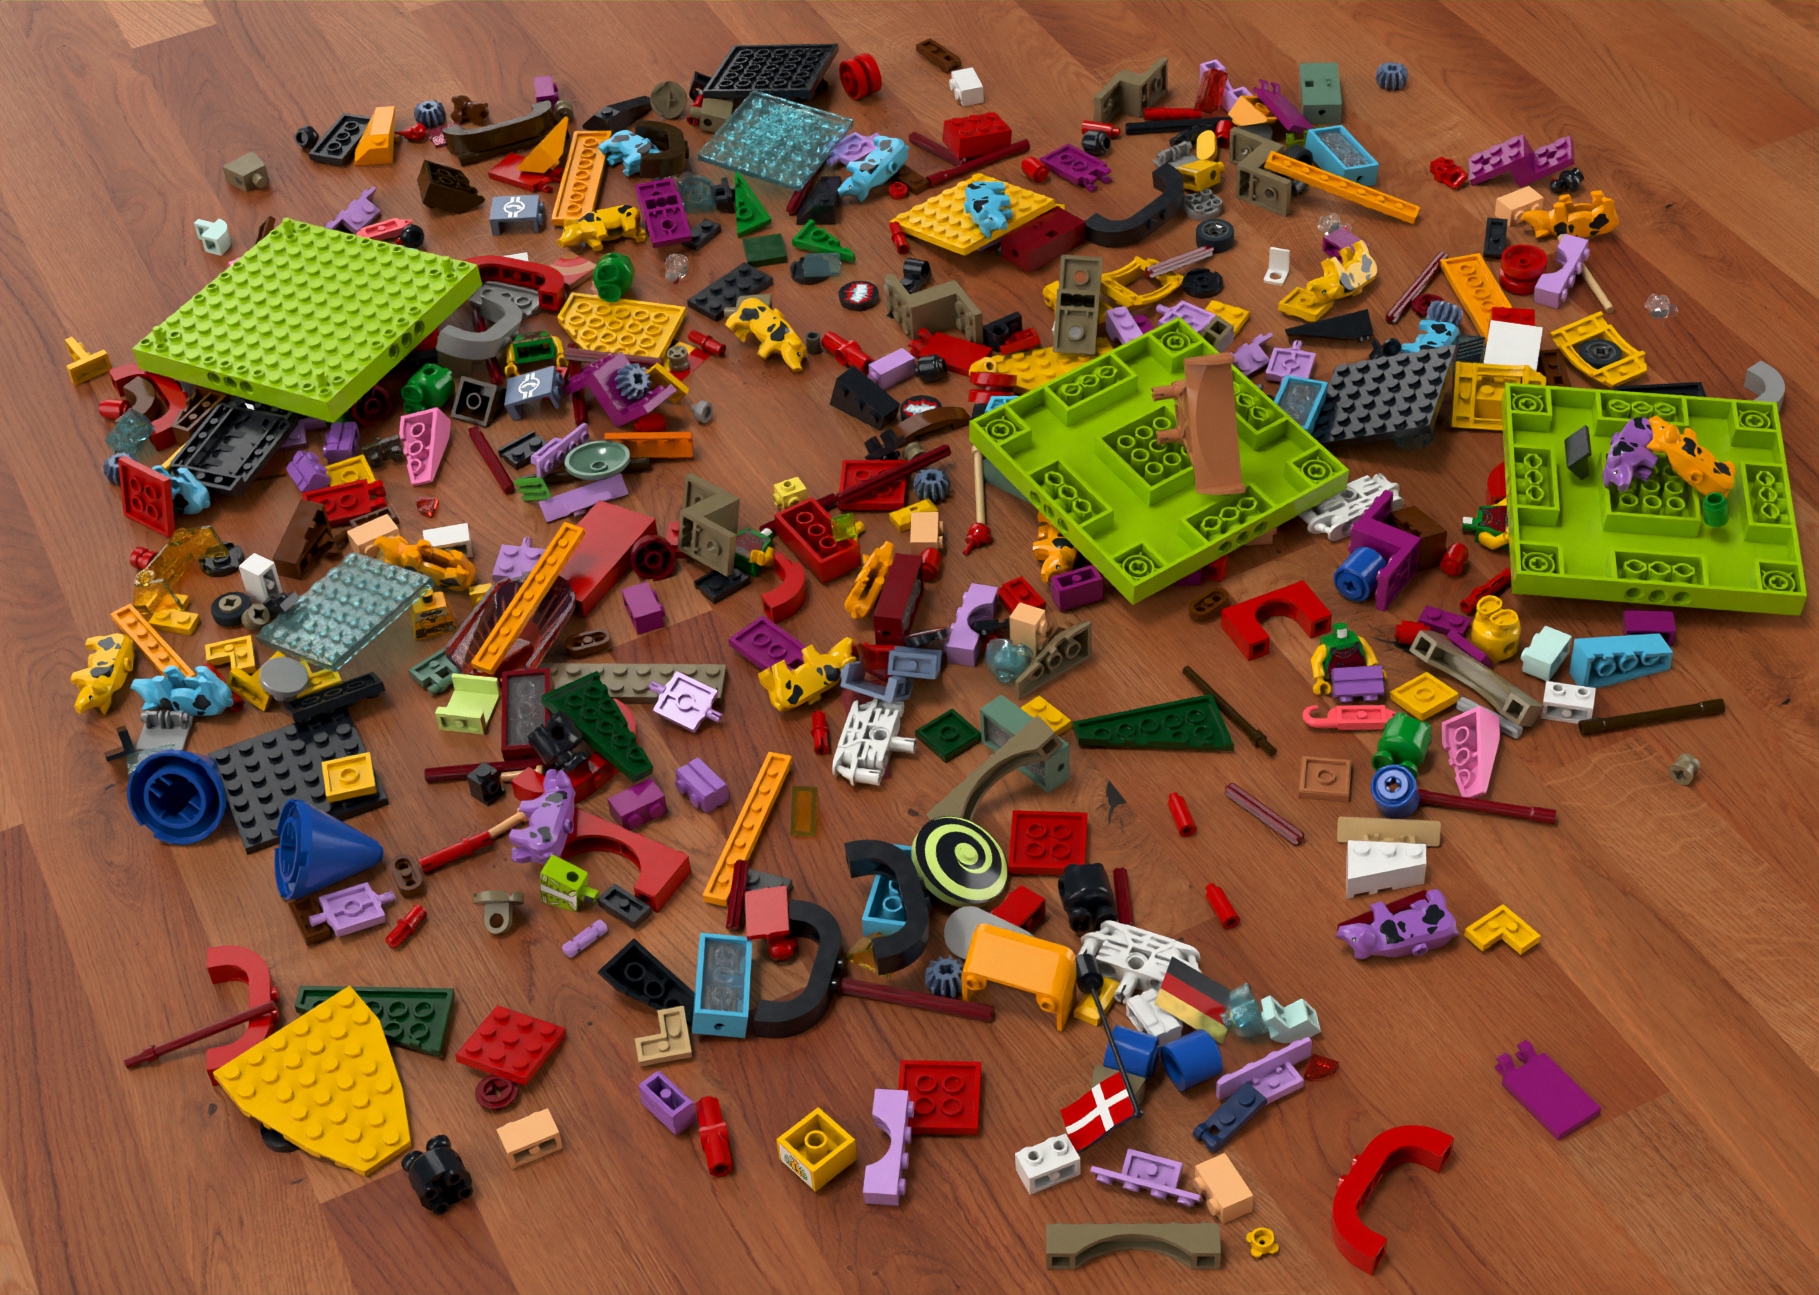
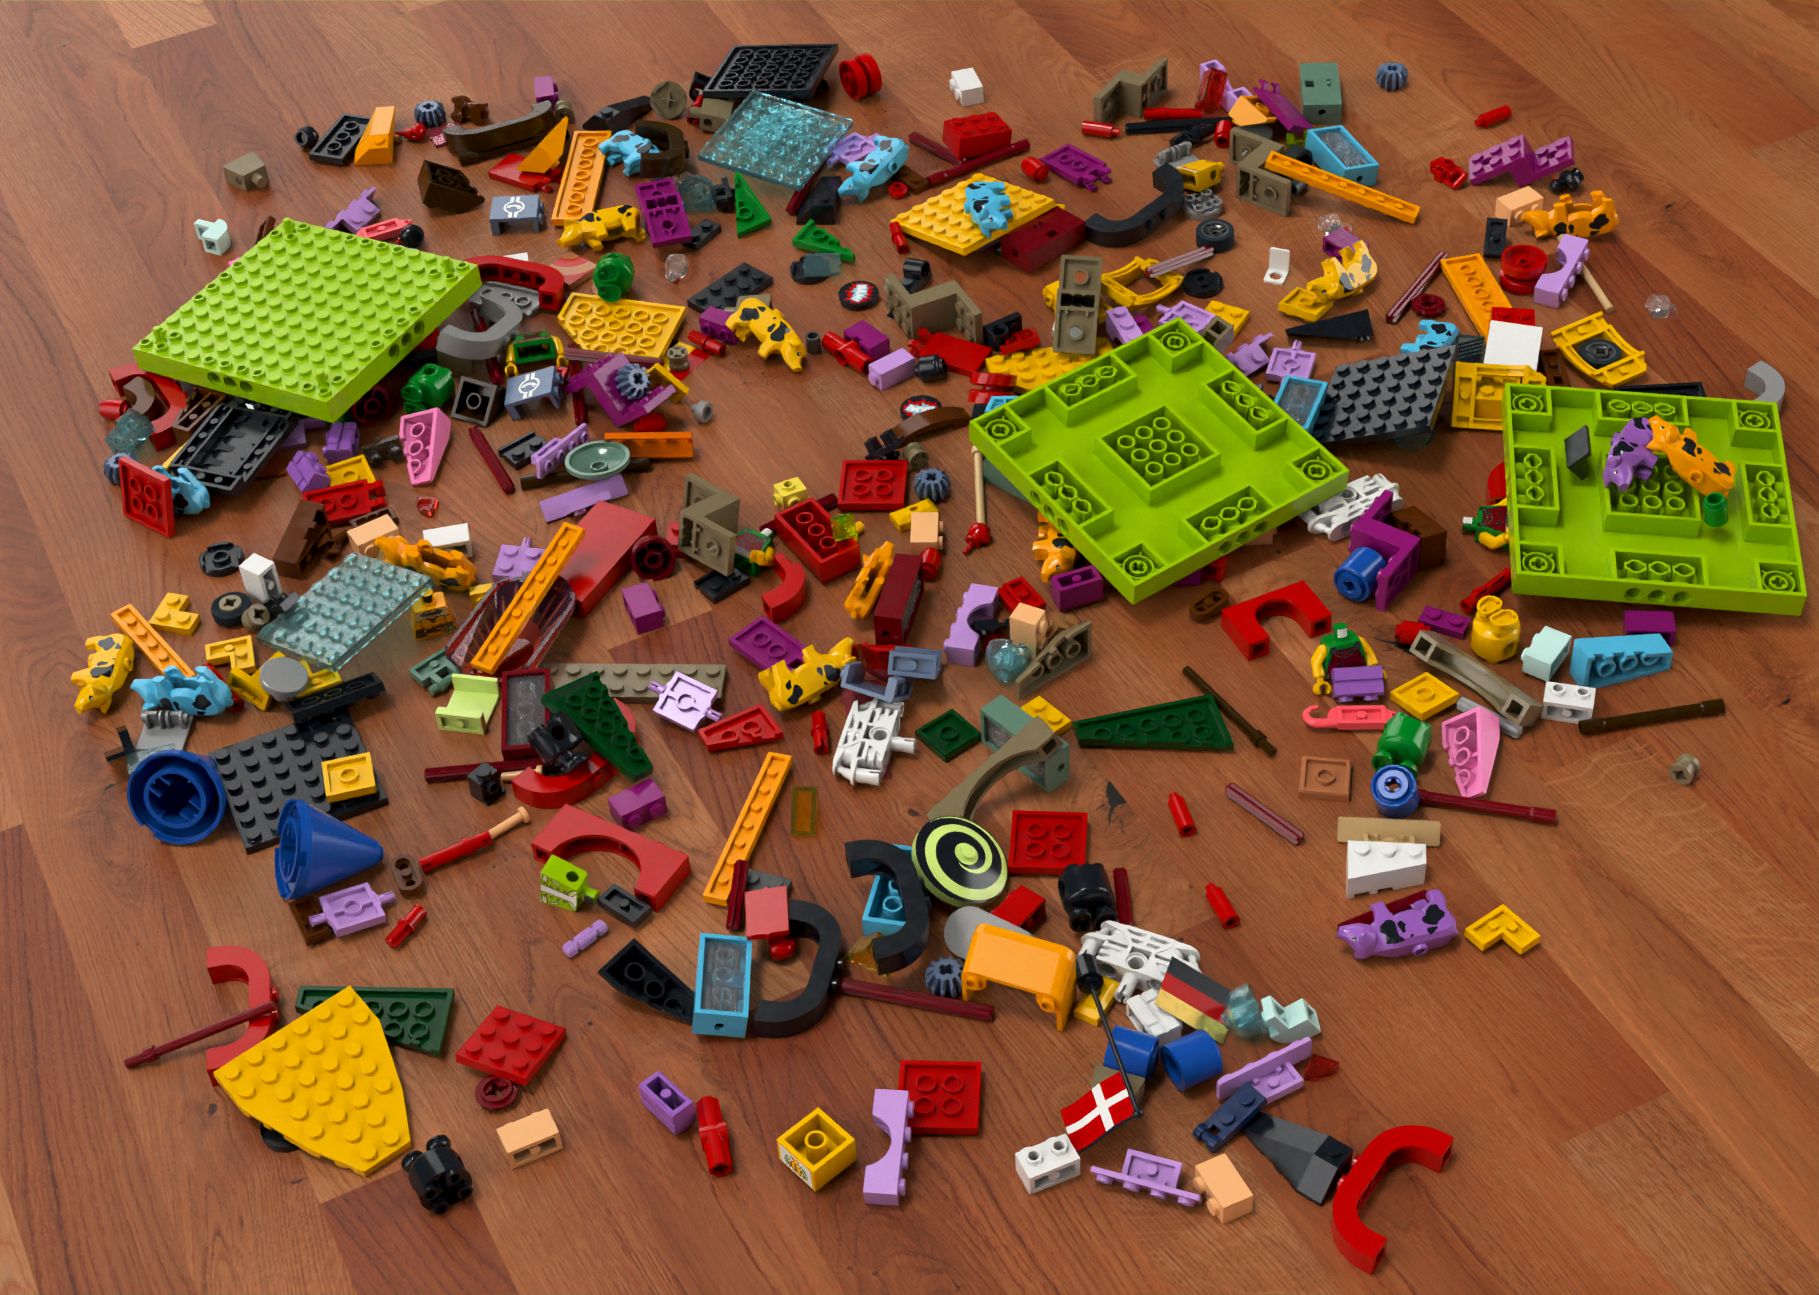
yellow bracket [65,337,112,386] -> none
red wheel [130,546,162,574] -> none
clear yellow windscreen [133,525,229,614] -> none
dark tan tile [473,890,524,935] -> none
medium lavender animal [509,769,576,864] -> none
bright green tile [513,477,551,501] -> none
reddish brown plate [565,629,612,657] -> none
tan plate [635,1006,692,1067] -> none
medium lavender brick [675,757,730,814] -> none
dark green tile [742,233,787,267] -> none
black wedge [829,365,900,430] -> none
dark red axle [836,445,951,504] -> none
black tile [902,627,949,647] -> none
reddish brown plate [916,38,962,73] -> none
yellow brick [969,357,997,376] -> none
dark tan arch [1046,1222,1221,1270] -> none
black head [1081,130,1111,156] -> none
nougat piece [1152,352,1246,495] -> none
yellow tile [1197,130,1217,161] -> none
yellow plate [1246,1228,1279,1257] -> none
black hips [1369,338,1401,360] -> none
sand blue gear [1426,300,1463,327] -> none
red brick [1440,543,1469,576] -> none
magenta plate [1446,629,1494,668] -> none
magenta tile [1495,1040,1601,1141] -> none
none -> red wing [697,703,784,752]
none -> magenta brick [699,306,740,345]
none -> magenta brick [843,320,890,361]
none -> black wedge [1242,1111,1353,1207]
none -> red cylinder [1474,105,1512,128]

